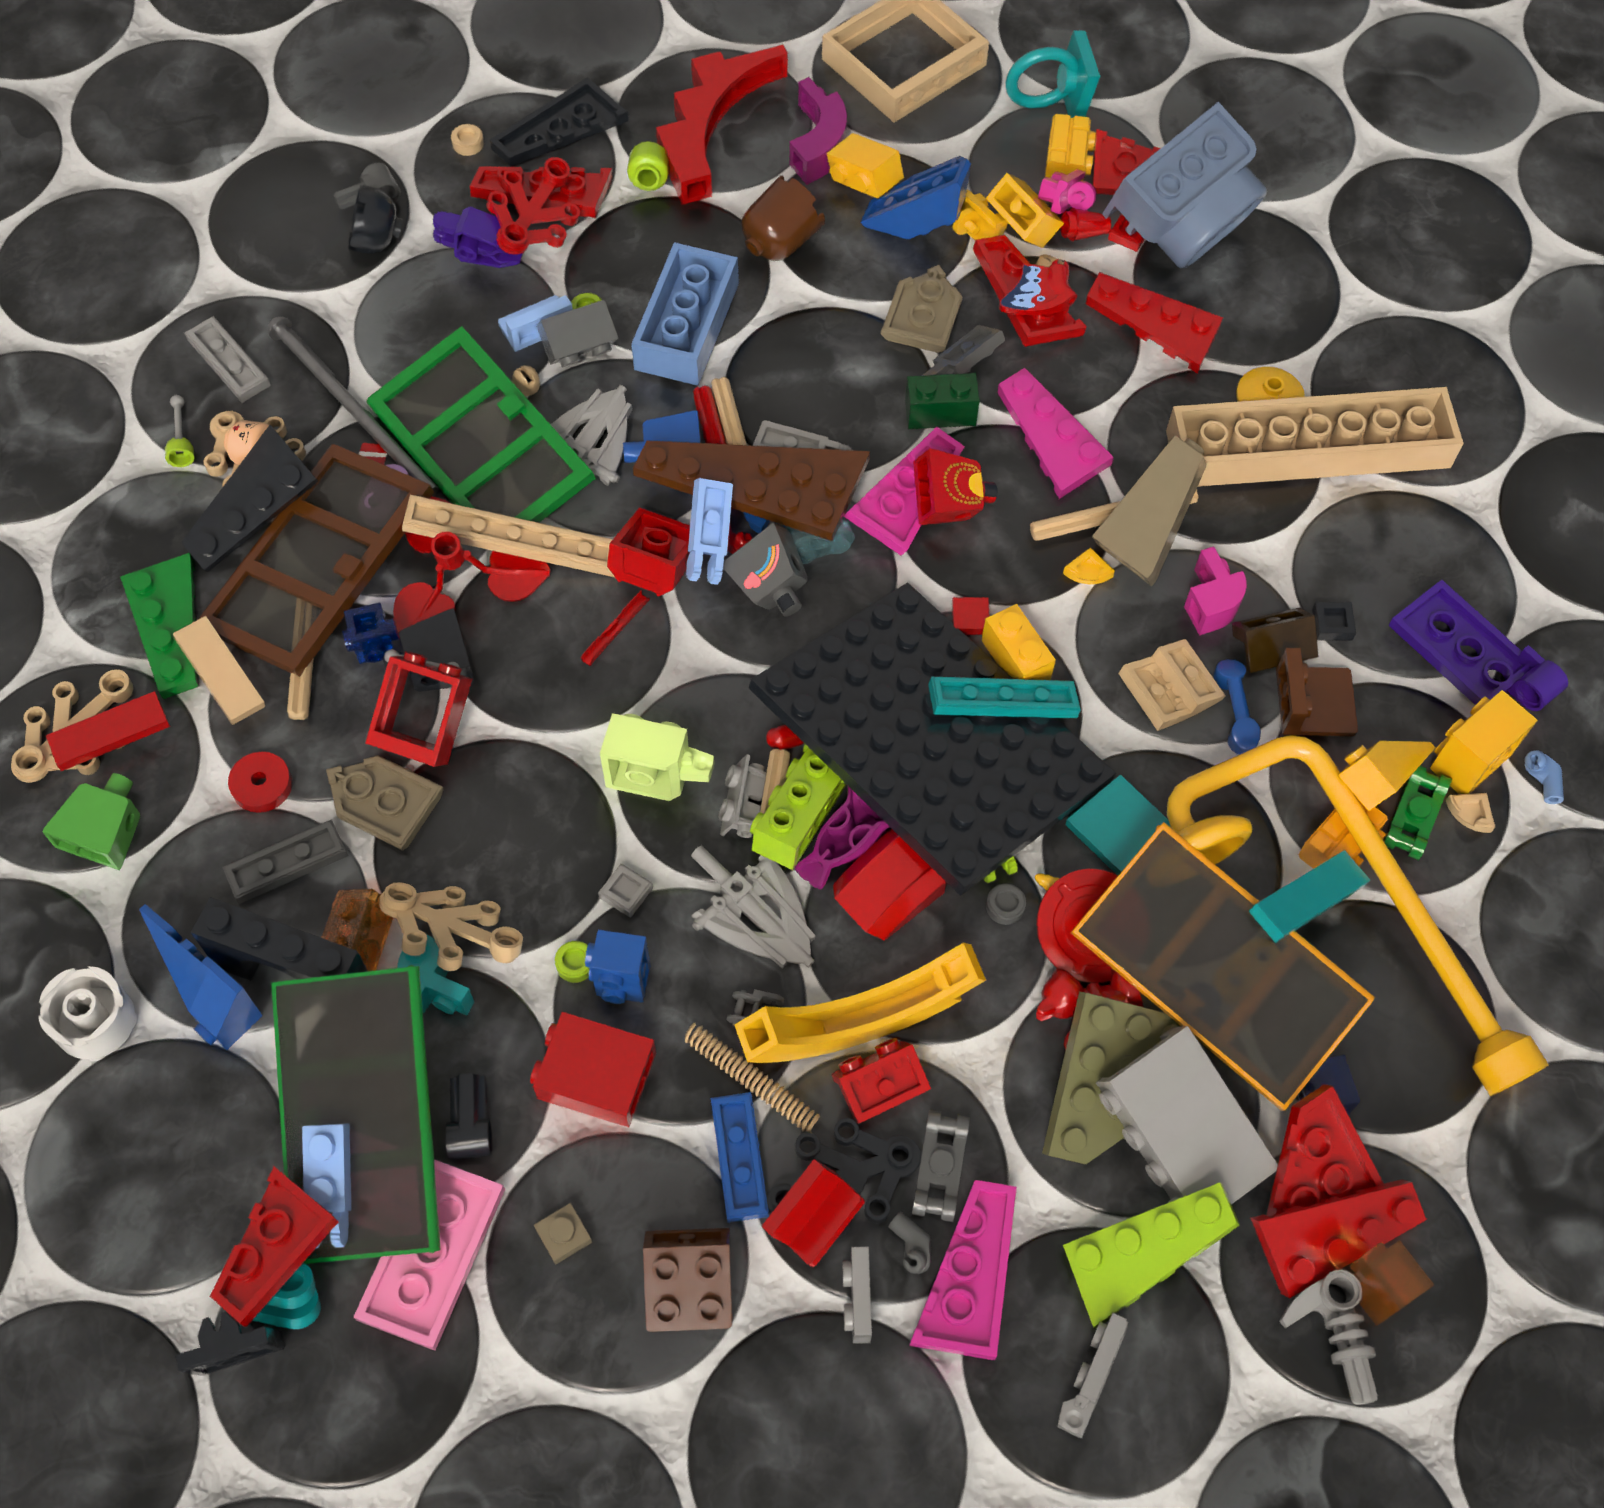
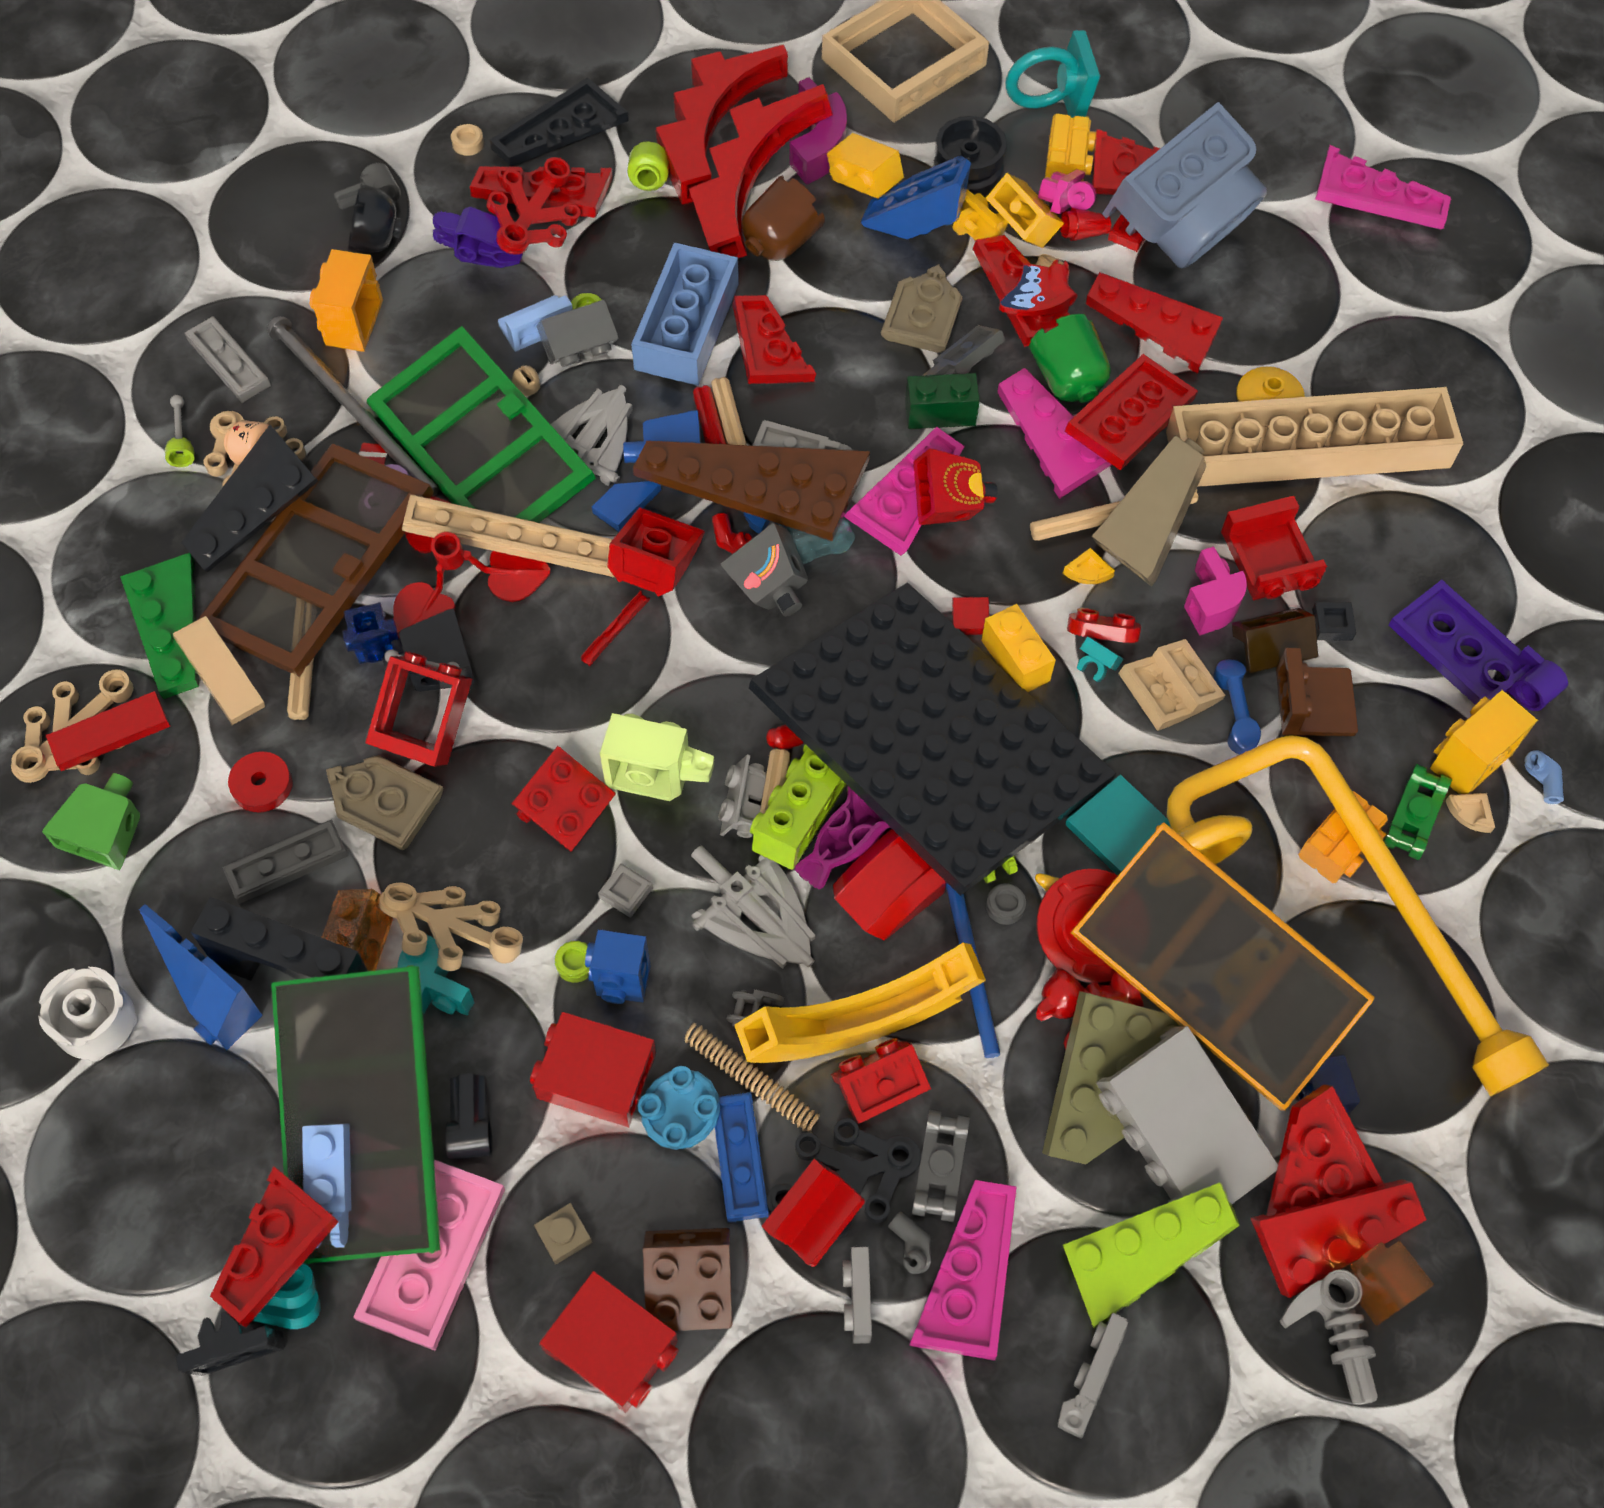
light blue hinge [686,478,733,585] -> none
teal tile [928,676,1081,718] -> none
teal tile [1249,850,1371,943] -> none
yellow slope [1338,741,1436,811] -> none
none -> light orange piece [310,249,383,352]
none -> red hinge [511,746,616,852]
none -> red panel [539,1271,679,1413]
none -> blue tile [592,481,662,532]
none -> dark azure dish [638,1066,720,1150]
none -> red arch [689,84,833,259]
none -> red wing [732,295,816,384]
none -> black wheel [933,116,1007,197]
none -> blue bar [946,882,1000,1059]
none -> green cylinder [1029,314,1111,403]
none -> red plate [1064,354,1198,470]
none -> red plate [1067,608,1141,643]
none -> teal tile [1077,636,1124,682]
none -> red panel [1221,496,1327,601]
none -> dark pink wing [1315,145,1451,230]

